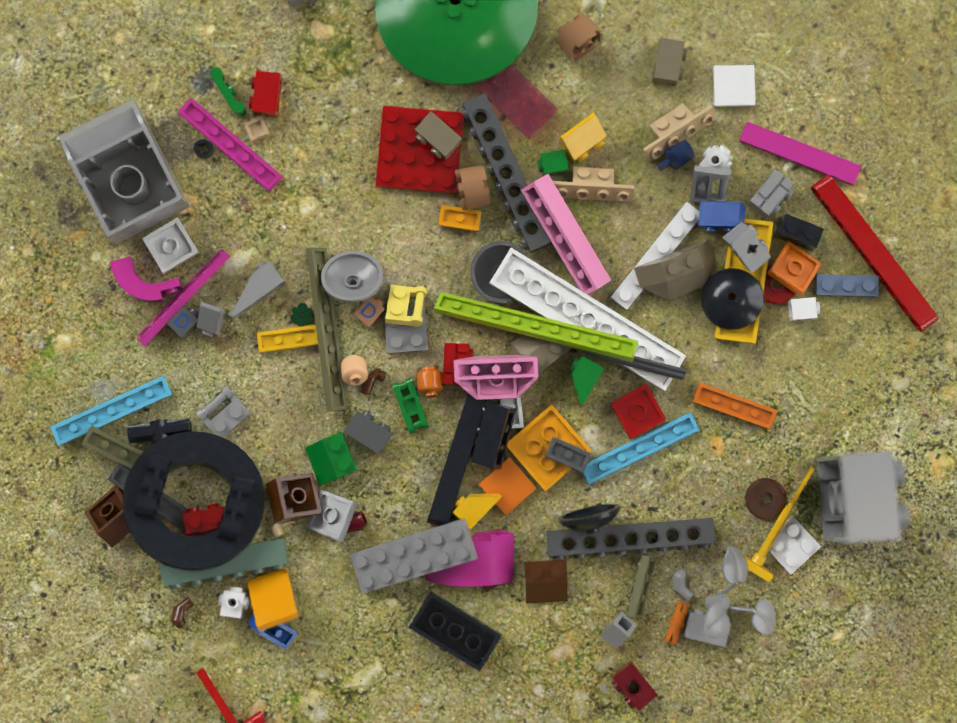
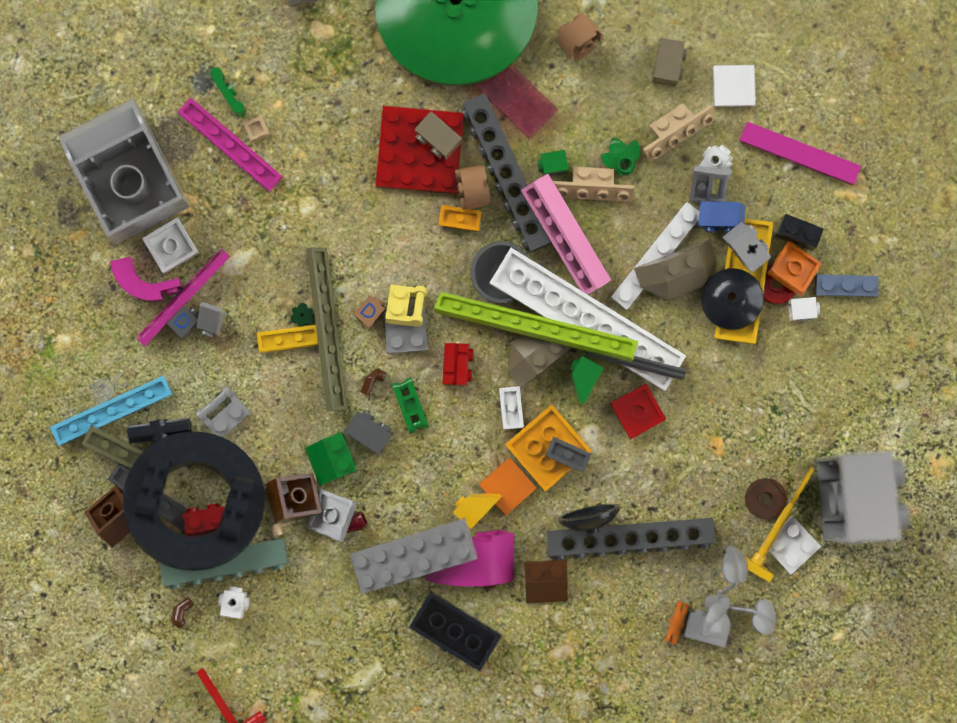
black bush [194,139,213,159] -> none
light grey slope [231,261,286,319] -> none
light orange tile [247,567,299,631] -> none
blue slope [247,614,298,650] -> none
red brick [249,71,283,118] -> none
light grey dish [321,251,383,303] -> none
light nougat head [340,355,368,386] -> none
orange head [417,367,444,398] -> none
black beam [427,393,488,526] -> none
bright pink wedge [454,355,538,400] -> none
black brick [471,402,517,469] -> none
yellow slope [559,112,607,164] -> none
medium azure tile [583,412,700,485] -> none
light grey brick [600,611,637,649] -> none
dark red brick [611,661,658,711] -> none
olive plate [627,555,656,619] -> none
dark blue piece [656,140,695,172] -> none
light grey arm [673,570,694,601] -> none
orange plate [692,382,778,430] -> none
light grey brick [748,169,794,219] -> none
red beam [811,175,938,332] -> none
none -> green plate [601,137,641,176]

